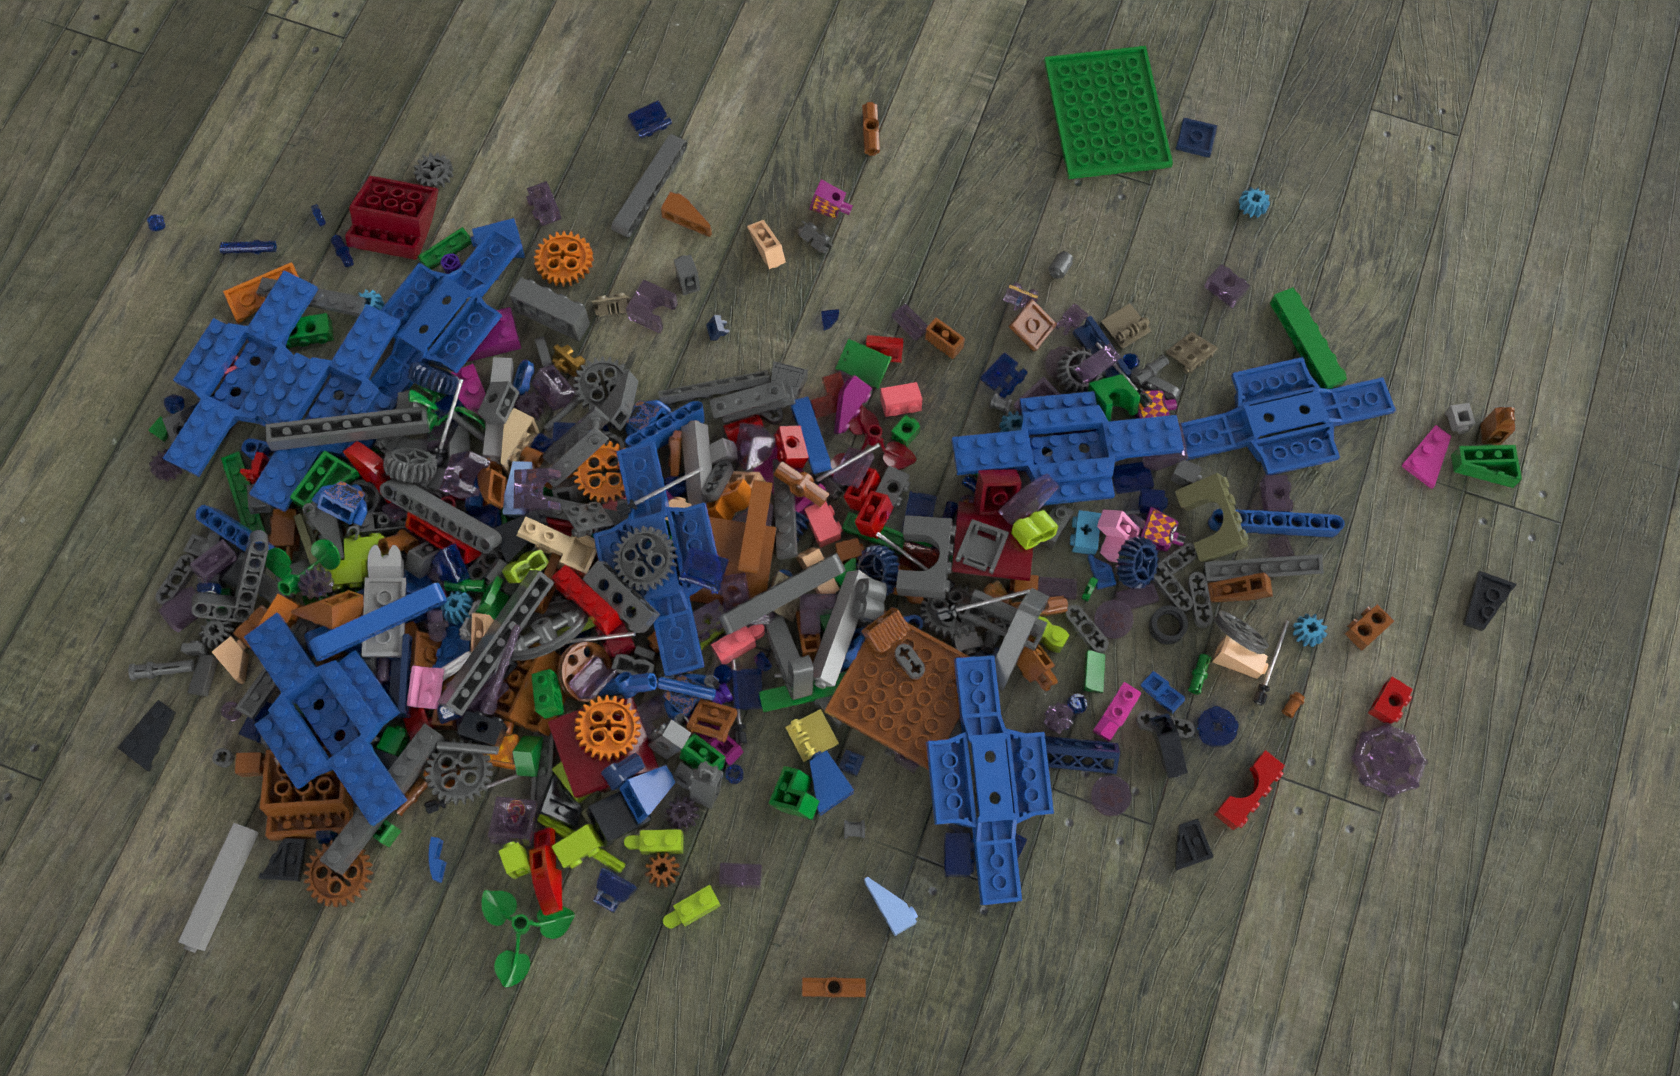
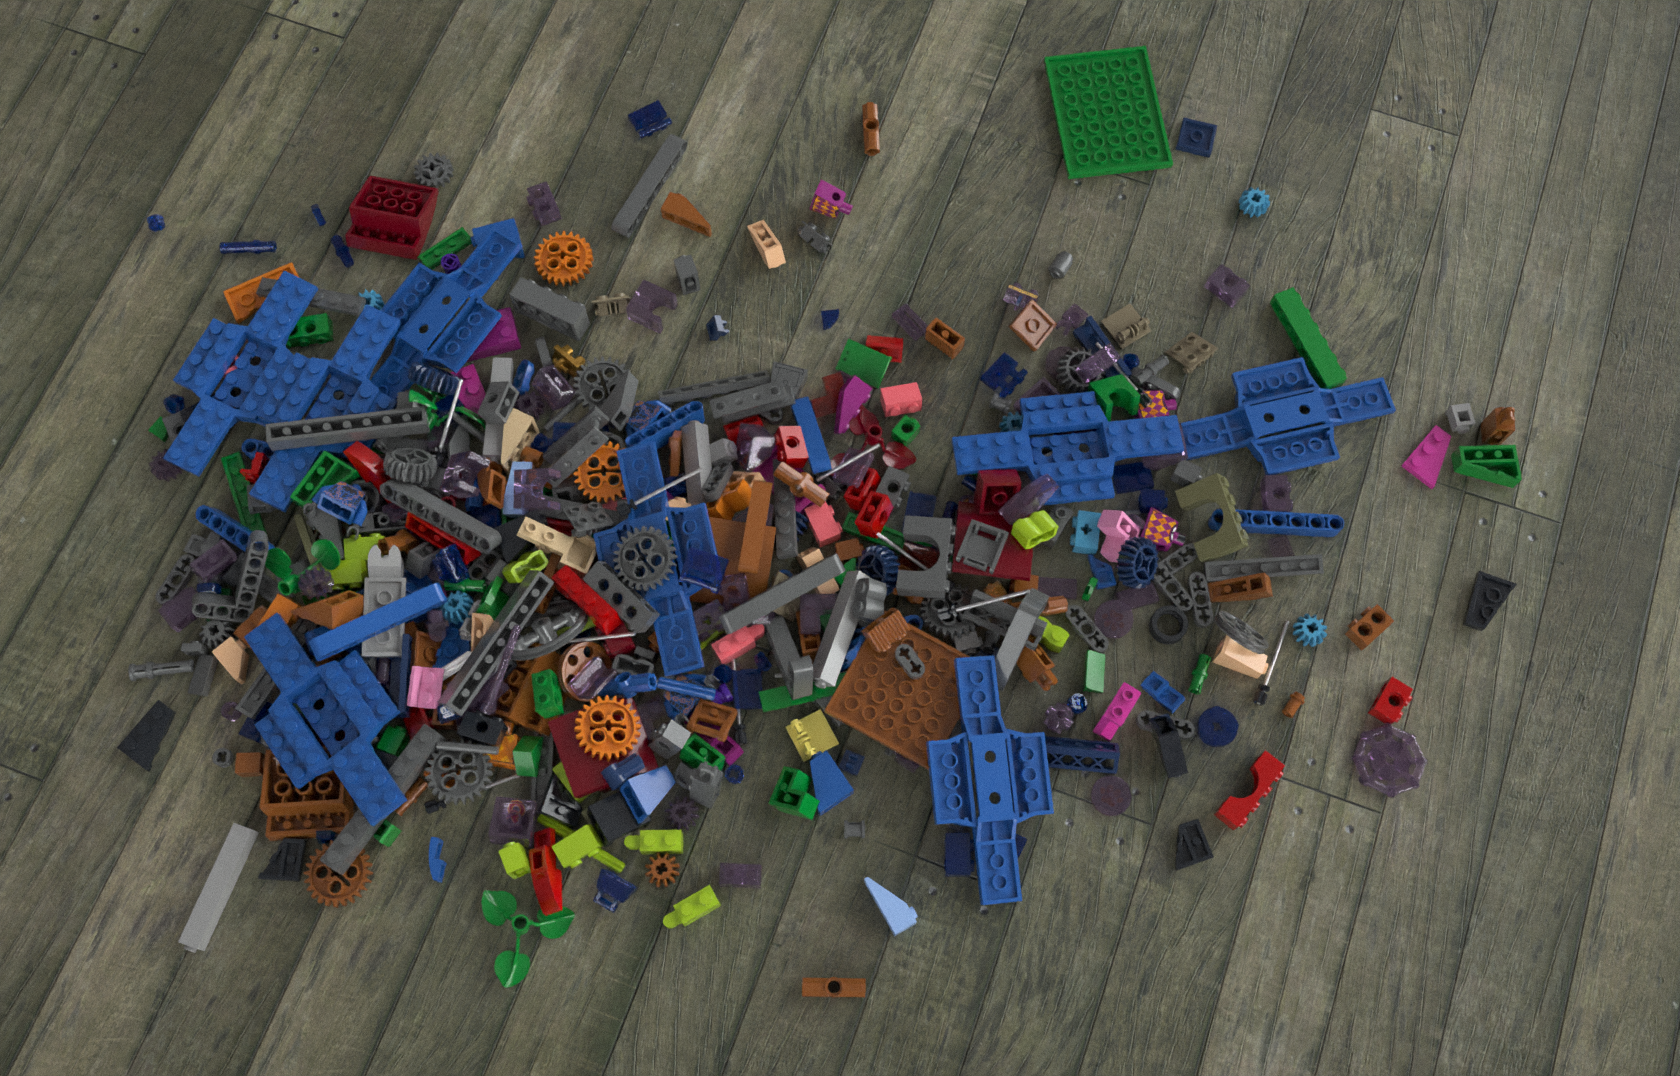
dark orange brick [268,509,301,562] -> none

